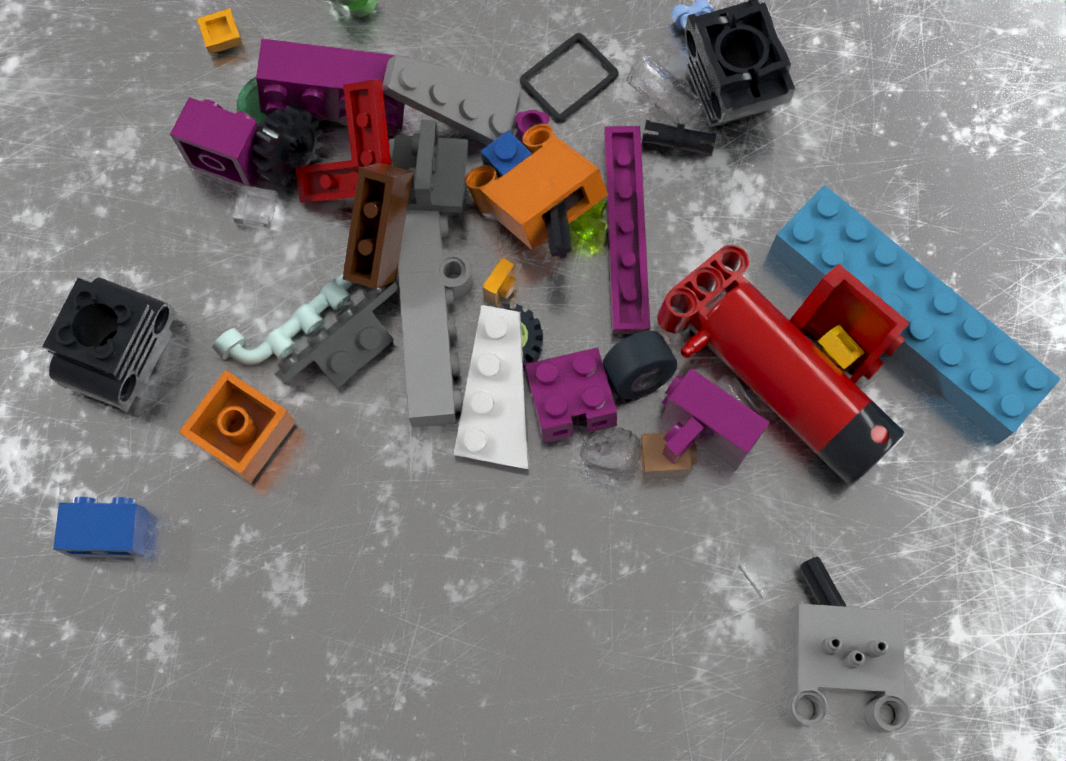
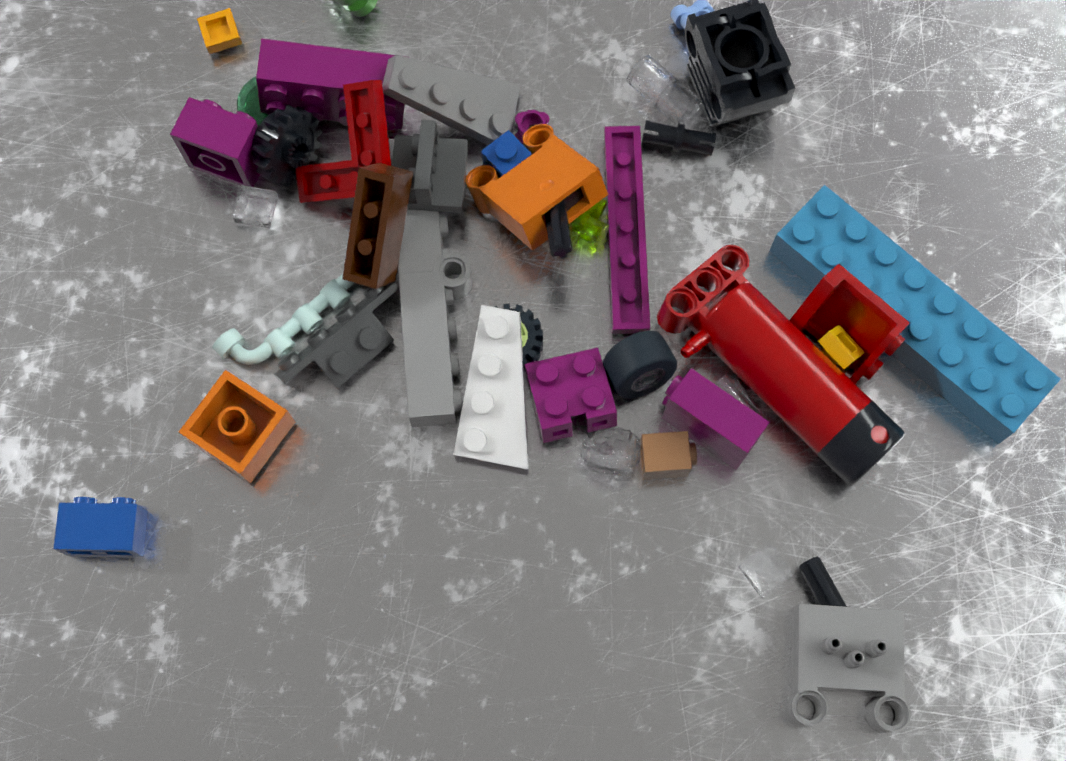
black piece [42,277,177,412] -> none
light orange plate [482,257,517,306] -> none
black piece [520,33,619,121] -> none
magenta plate [662,417,704,464] -> none

